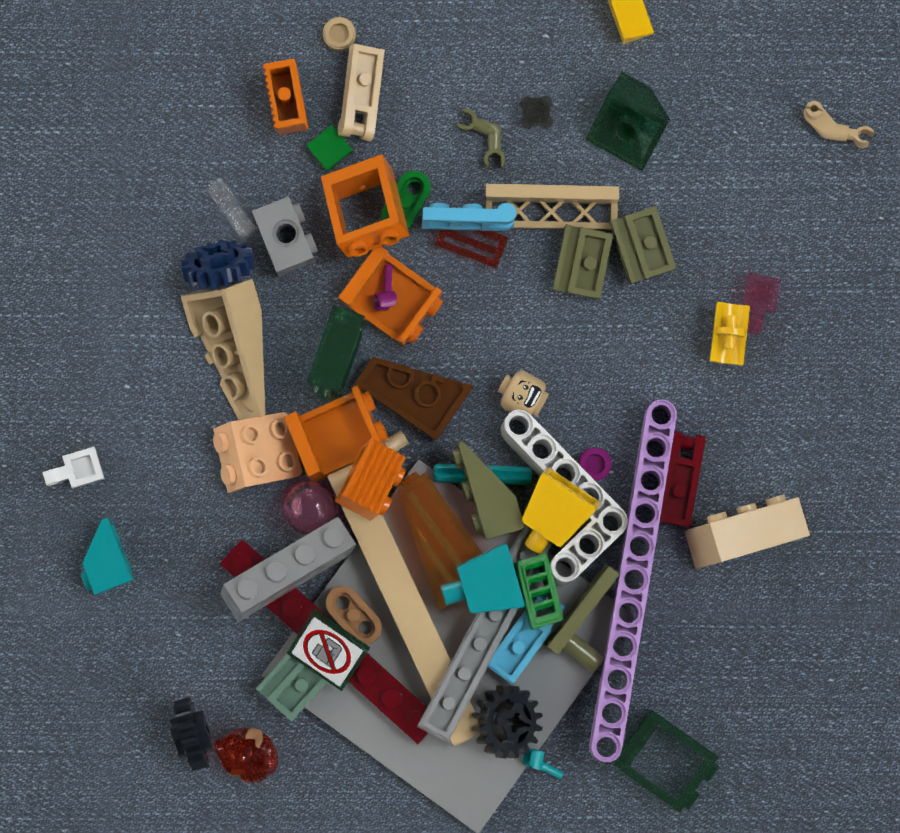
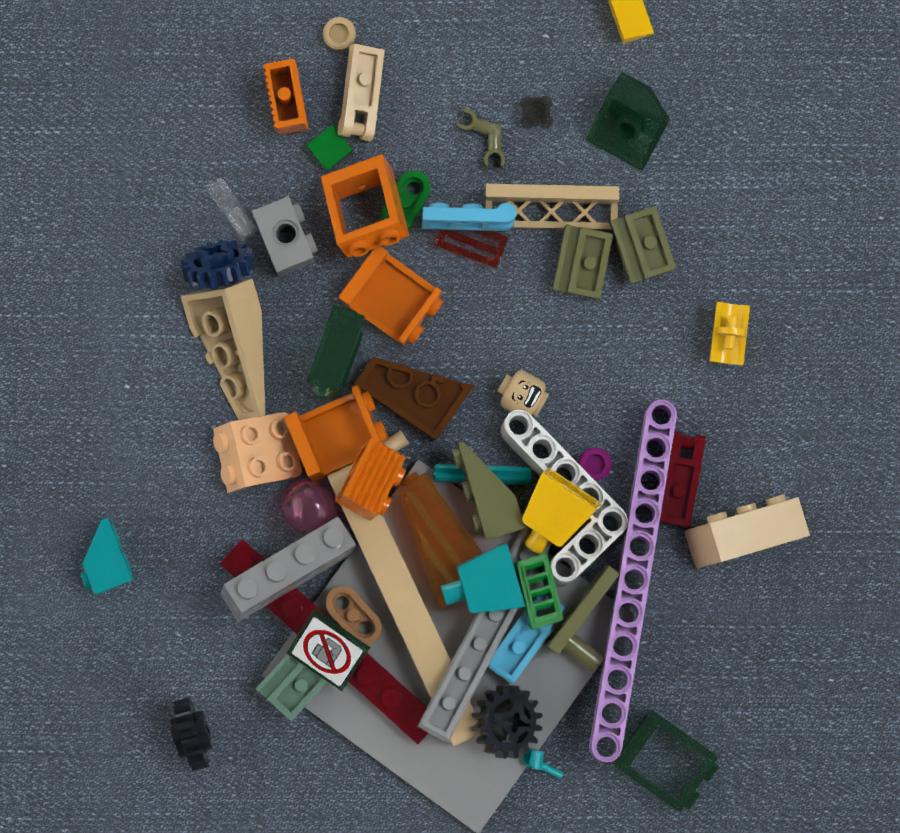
white plate [42,447,105,489] -> none
clear red hair [215,728,279,784] -> none
magenta hand [373,264,397,311] -> none
clear pink plate [742,273,781,335] -> none
tan arm [803,101,874,149] -> none

